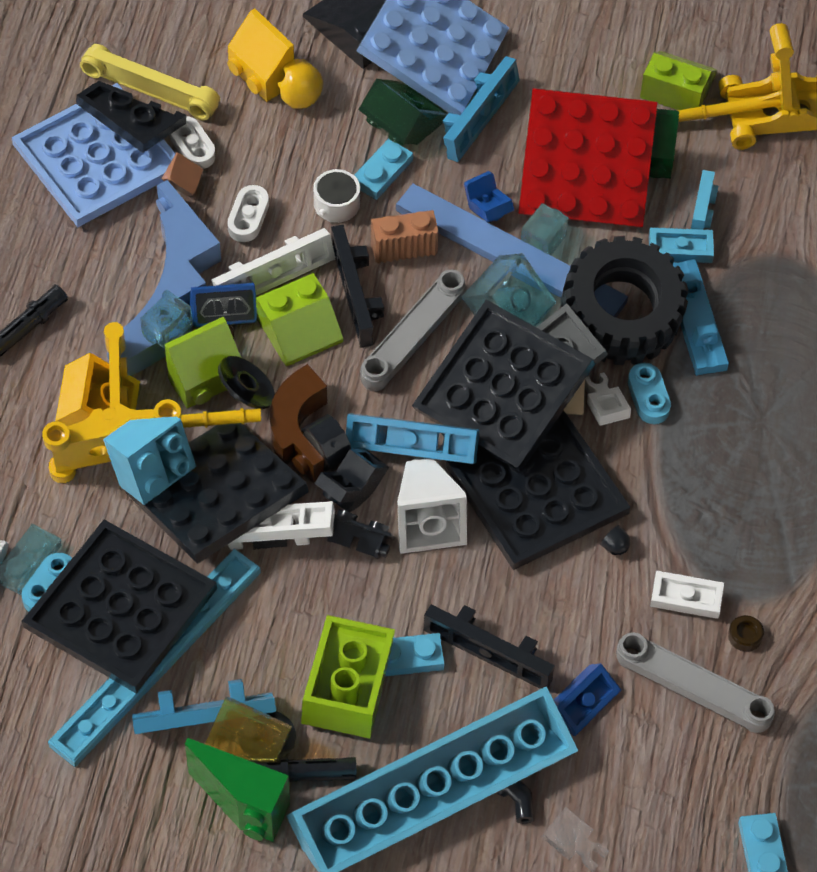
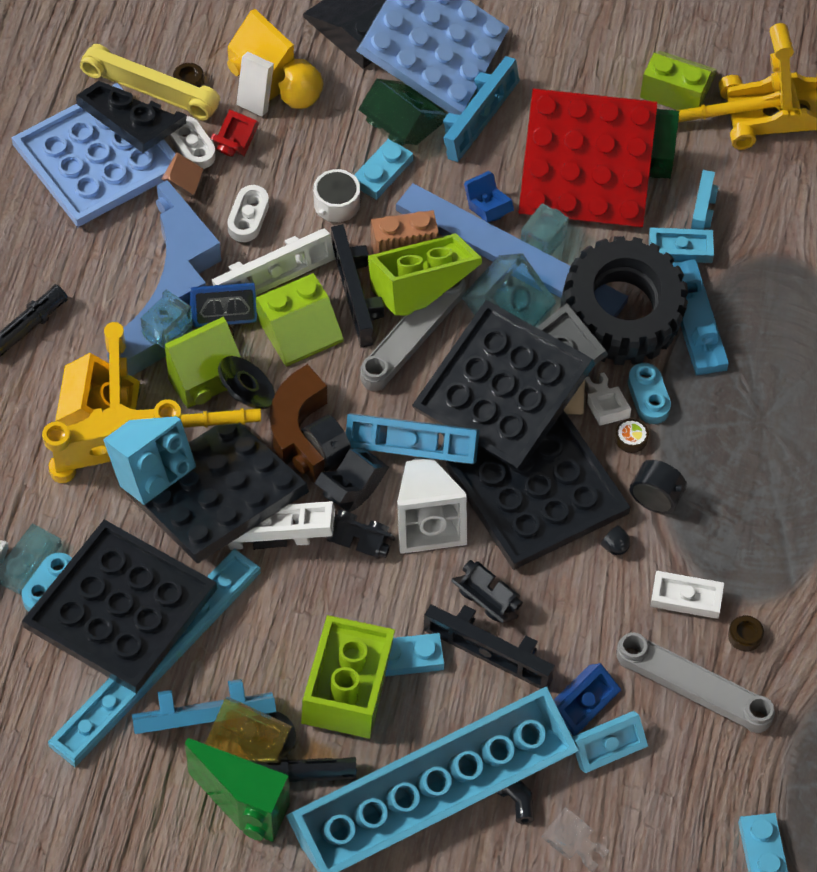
none -> dark brown tile [173,63,204,88]
none -> red bracket [211,109,260,157]
none -> white tile [236,51,274,117]
none -> lime slope [368,233,482,316]
none -> black hinge [451,560,523,623]
none -> medium azure plate [572,711,648,773]
none -> tile [615,419,649,453]
none -> black piece [629,460,687,514]

